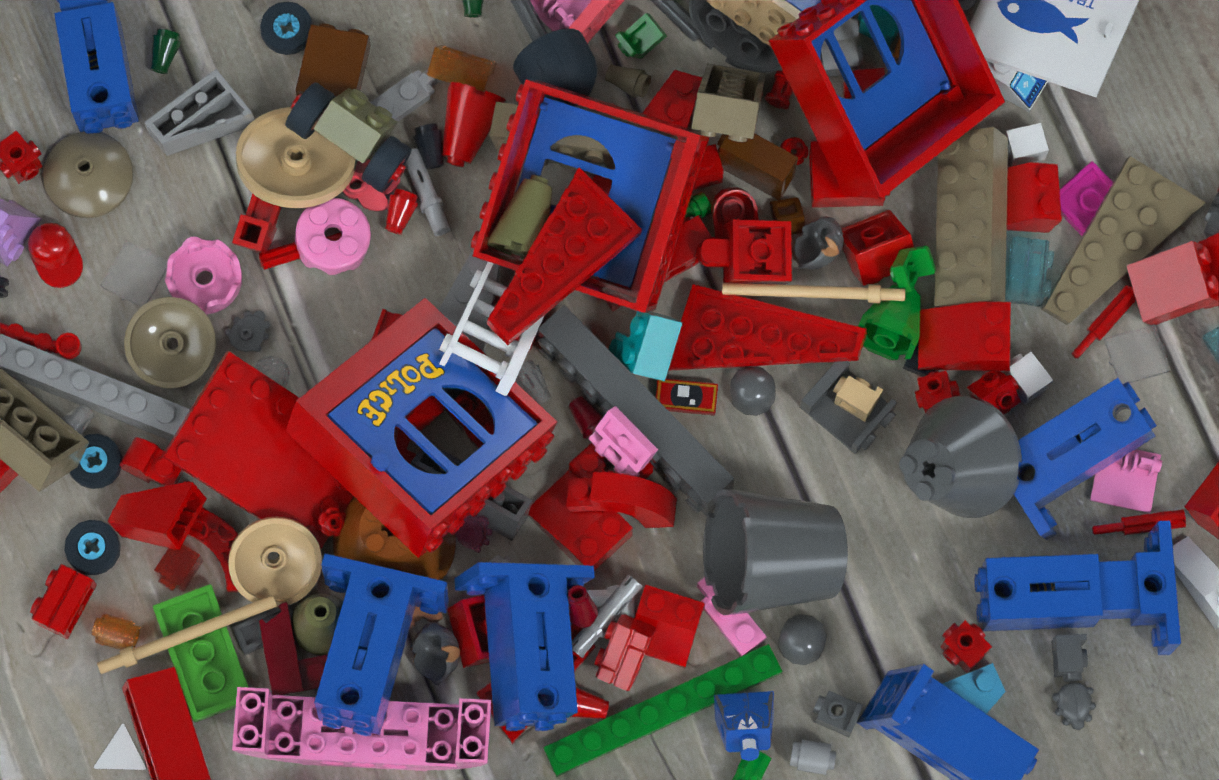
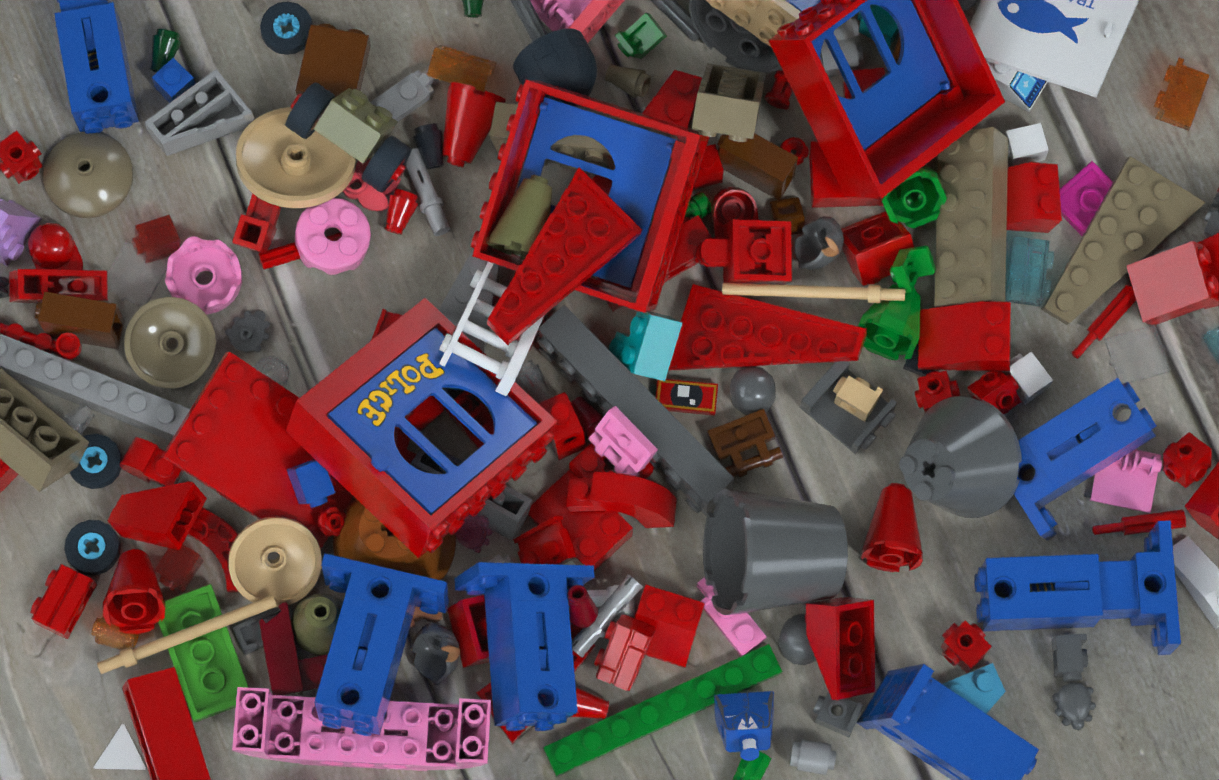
none -> red slope [9,269,108,303]
none -> reddish brown brick [35,292,125,350]
none -> red cone [102,549,166,634]
none -> clear red brick [132,214,180,264]
none -> blue brick [151,58,196,103]
none -> blue brick [286,459,335,508]
none -> red plate [513,516,577,565]
none -> red torso [538,392,586,460]
none -> reddish brown plate [707,409,783,478]
none -> red slope [805,597,875,700]
none -> red cone [861,483,923,572]
none -> green cone [881,165,947,229]
none -> clear orange bracket [1153,57,1209,131]
none -> red brick [1163,432,1212,488]

